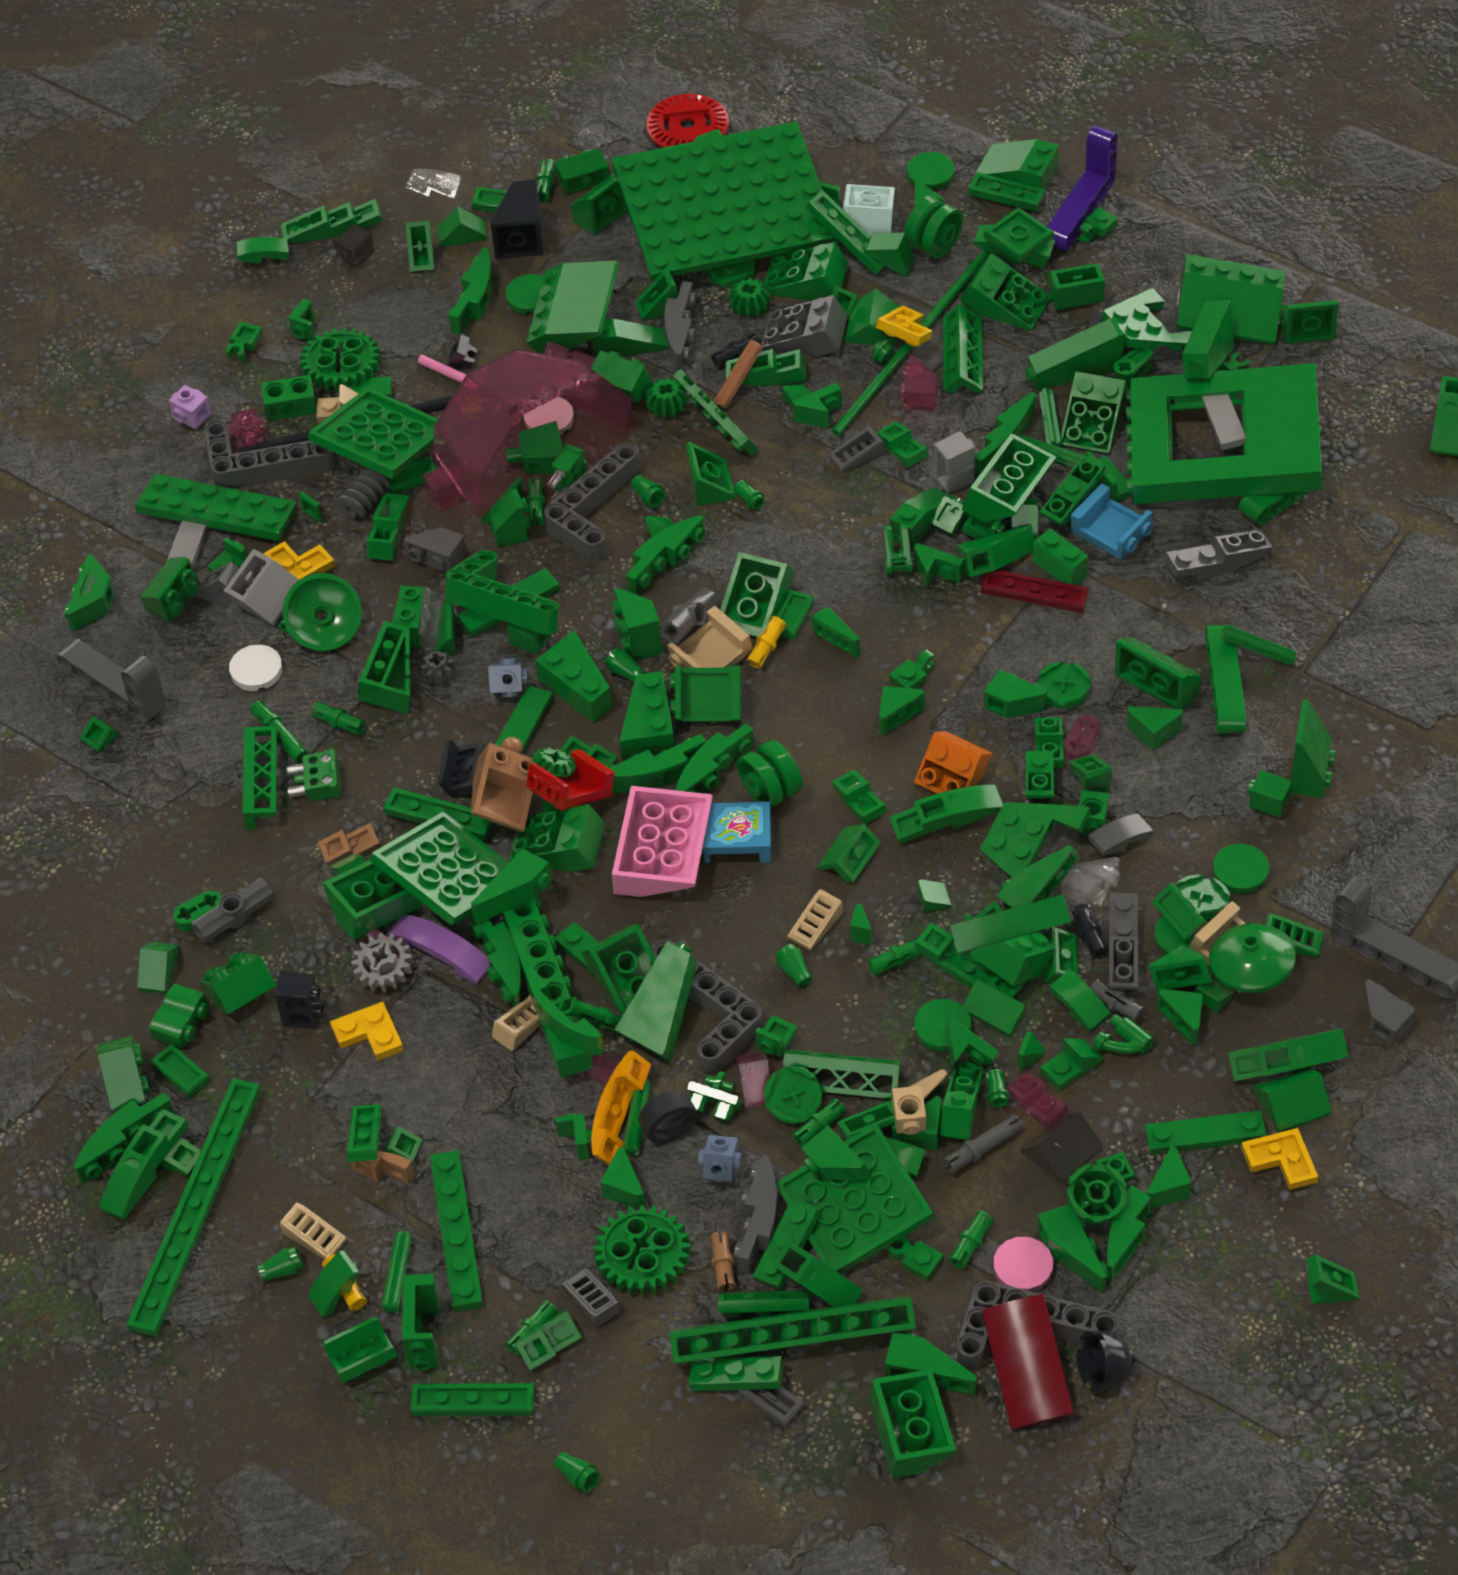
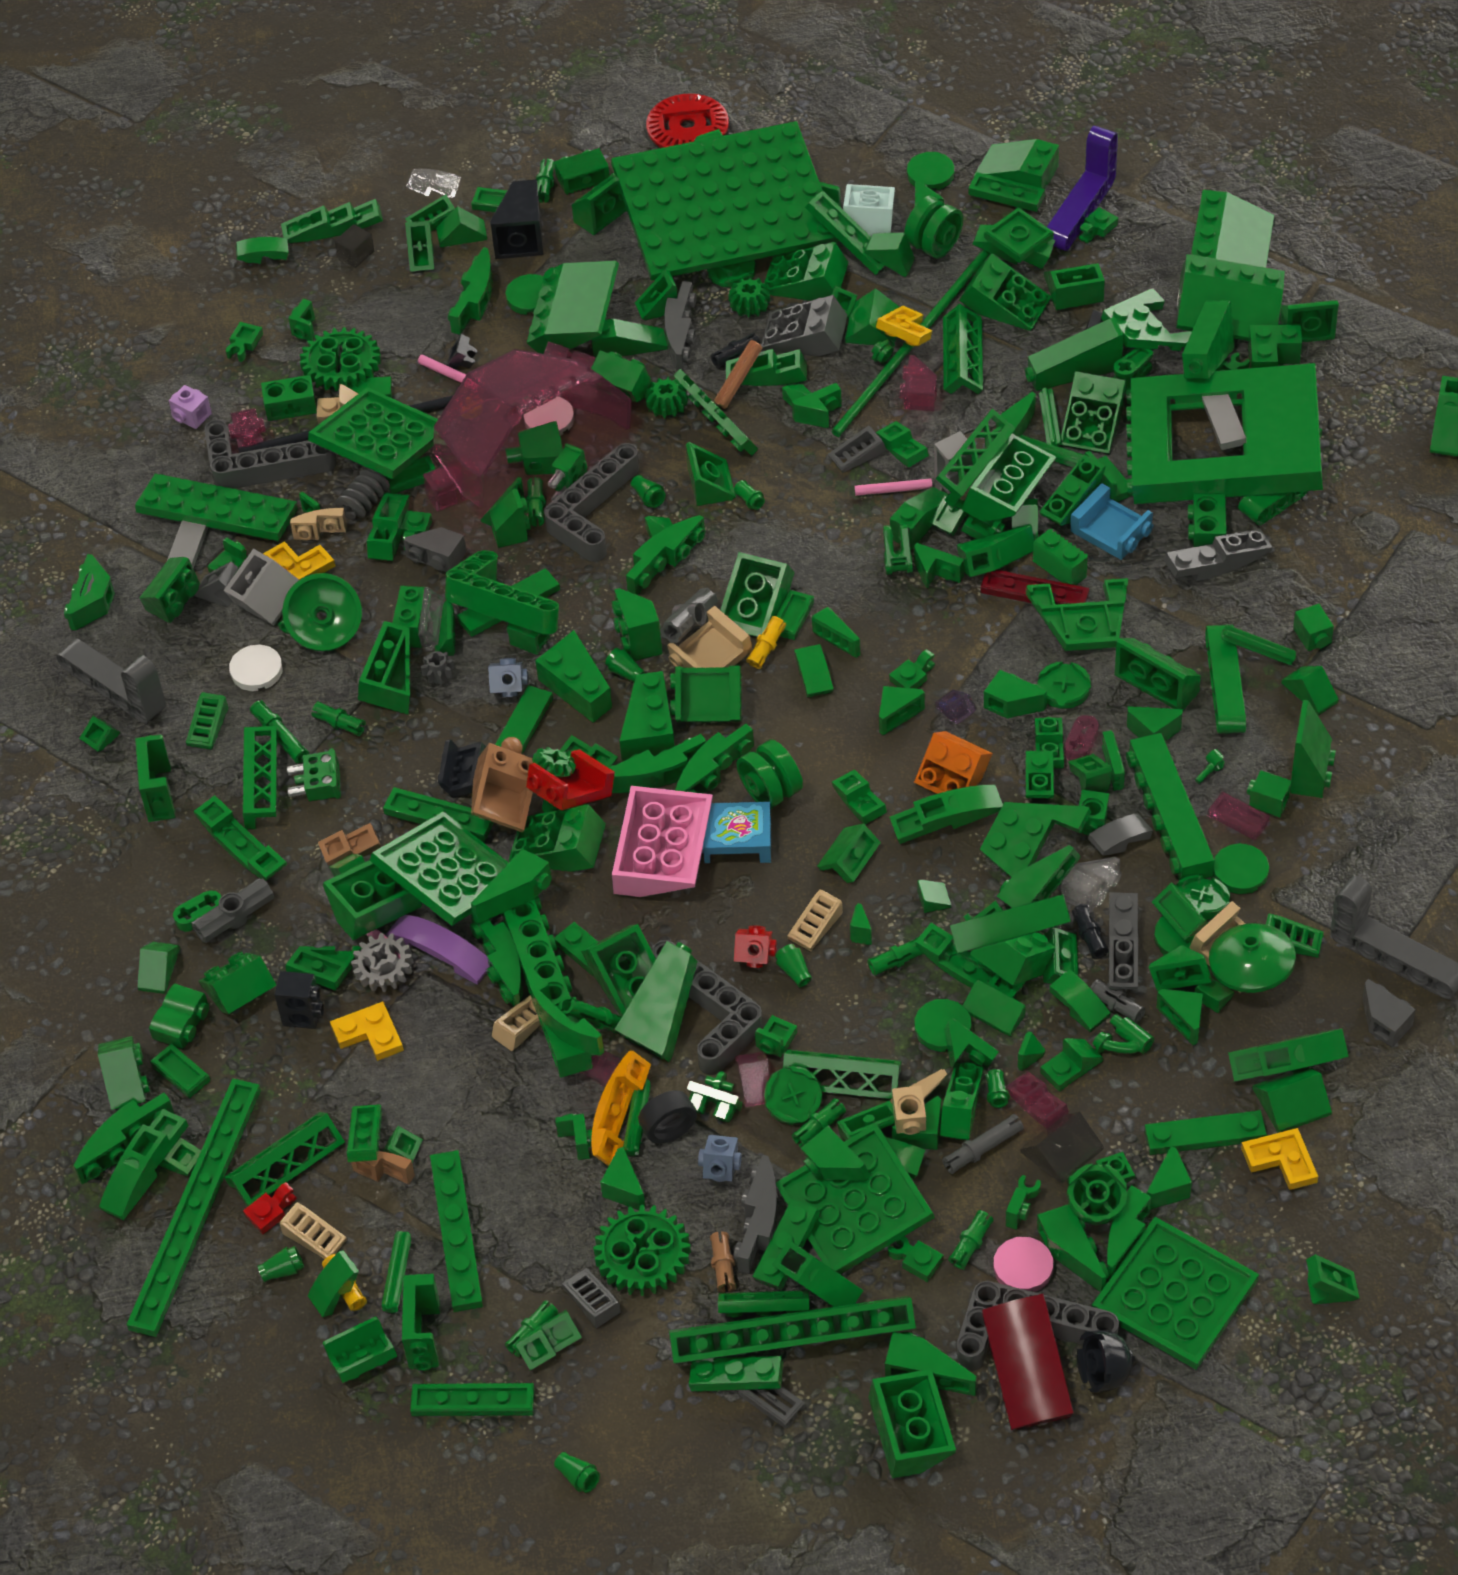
none -> green panel [135,735,176,822]
none -> green slope [186,692,228,750]
none -> green slope [194,795,287,881]
none -> green fence [224,1112,345,1207]
none -> red plate [243,1182,297,1235]
none -> green wing [286,946,361,990]
none -> tan slope [290,508,347,540]
none -> green plate [400,510,432,550]
none -> green slope [405,194,455,231]
none -> red brick [734,925,777,968]
none -> green slope [794,644,833,698]
none -> bright pink bar [855,479,932,496]
none -> clear purple slope [934,689,976,724]
none -> green fence [936,408,1016,506]
none -> green plate [1006,1175,1041,1230]
none -> green wing [1026,578,1128,651]
none -> green plate [1092,1217,1259,1370]
none -> green tile [1102,730,1125,791]
none -> green brick [1126,733,1215,880]
none -> green brick [1188,494,1226,547]
none -> slope [1191,190,1274,268]
none -> green hand [1195,749,1225,784]
none -> clear pink tile [1207,791,1270,840]
none -> green brick [1248,325,1302,368]
none -> green slope [1281,666,1339,716]
none -> green brick [1293,604,1334,651]

